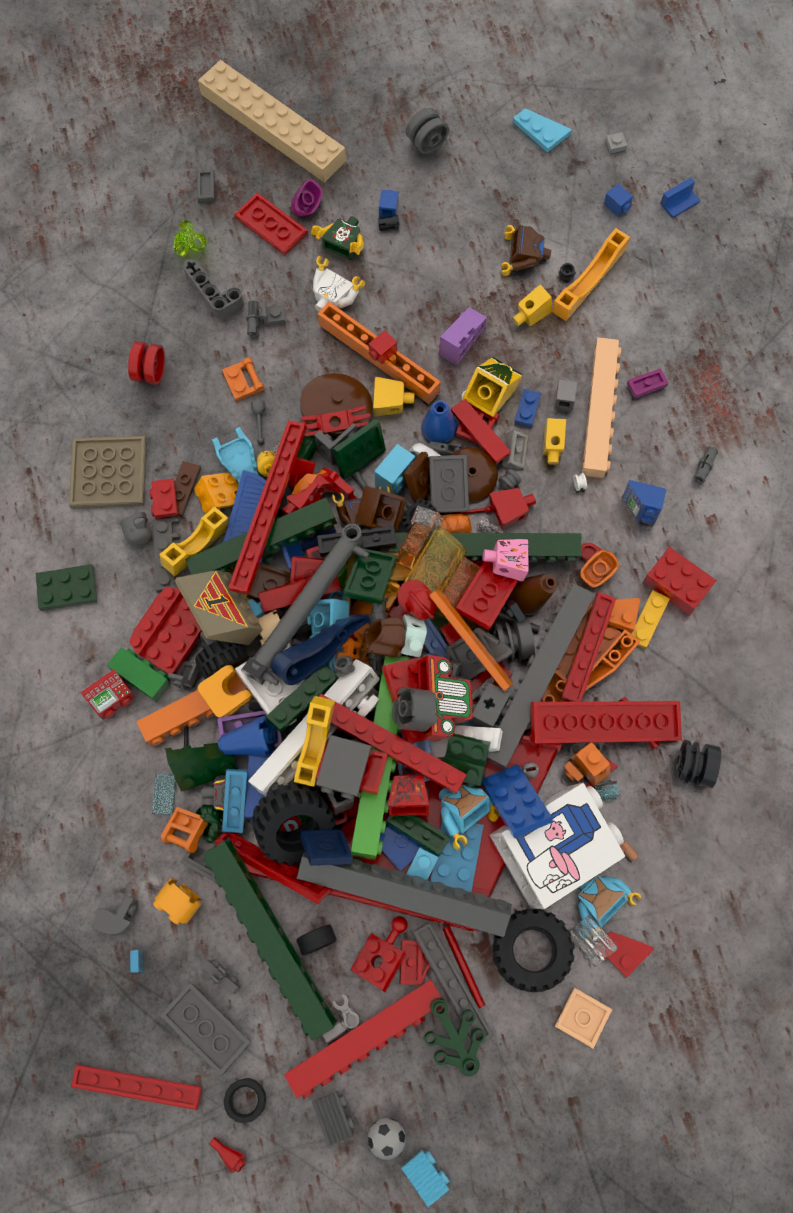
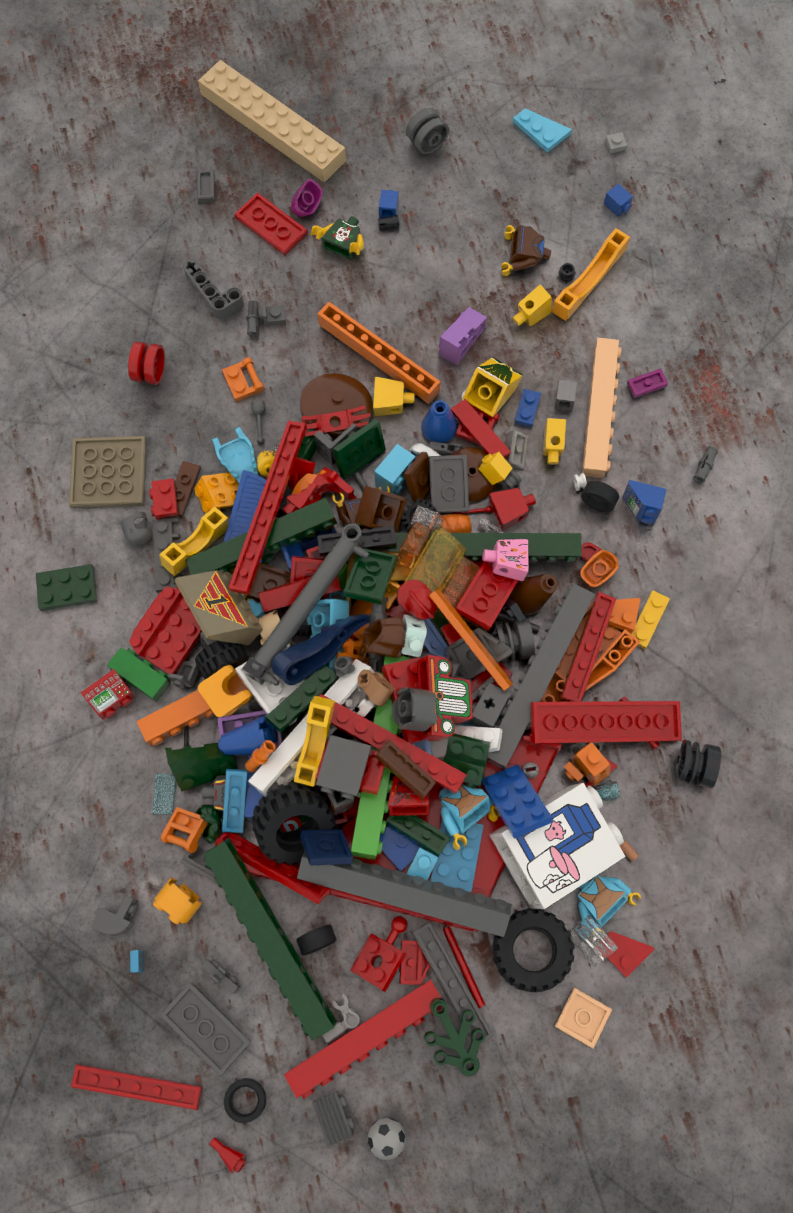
clear neon green tile [174,219,207,256] -> none
white torso [313,256,365,312] -> none
red brick [368,330,397,364] -> none
medium azure brick [401,1149,450,1207] -> none
red brick [643,547,717,616] -> none
blue panel [660,177,700,218] -> none
none -> orange pin [245,740,276,773]
none -> medium nougat piece [357,669,395,707]
none -> reddish brown plate [374,740,436,799]
none -> yellow brick [478,452,512,485]
none -> black tyre [581,481,619,512]

